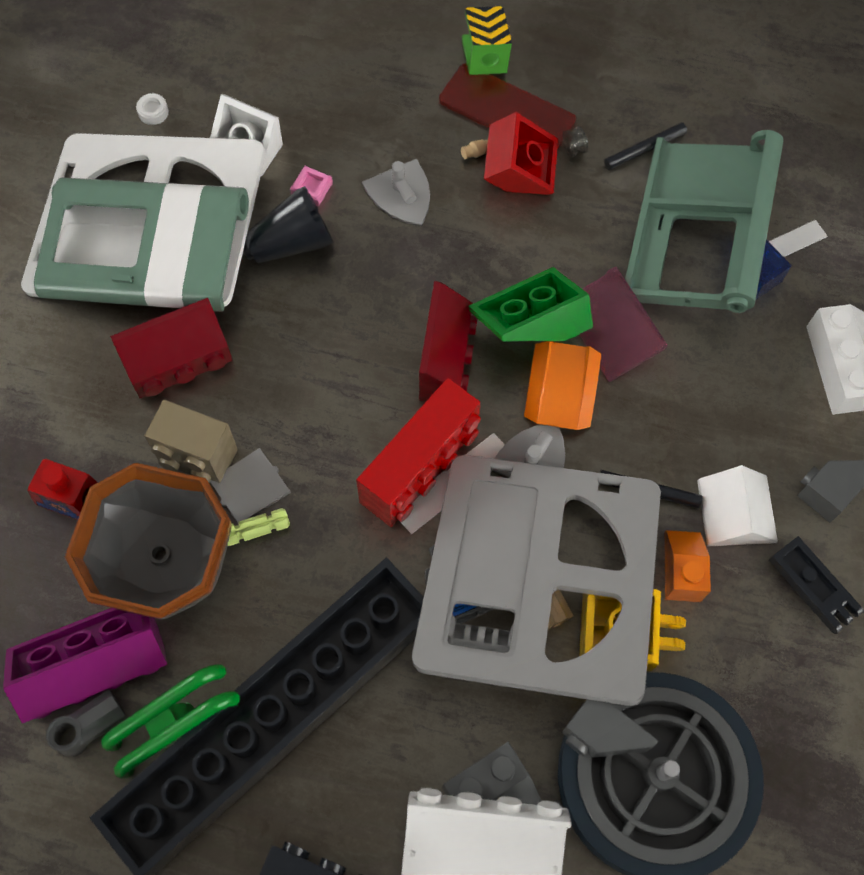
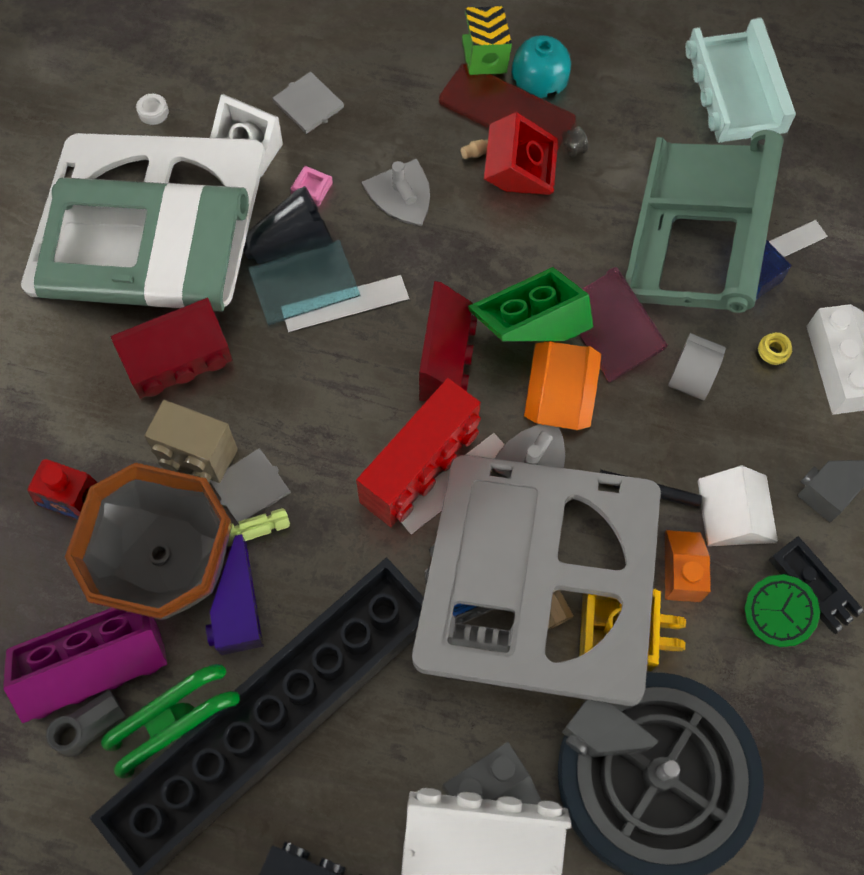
black bar [604,122,687,170] -> none
none -> dark purple slope [206,534,264,655]
none -> clear light blue piece [248,239,360,325]
none -> light grey piece [273,71,344,134]
none -> white sticker [281,275,409,332]
none -> teal cylinder [511,35,571,98]
none -> light grey piece [668,333,726,401]
none -> light aqua panel [685,18,796,143]
none -> green tile [745,574,820,647]
none -> light yellow plate [758,332,792,365]

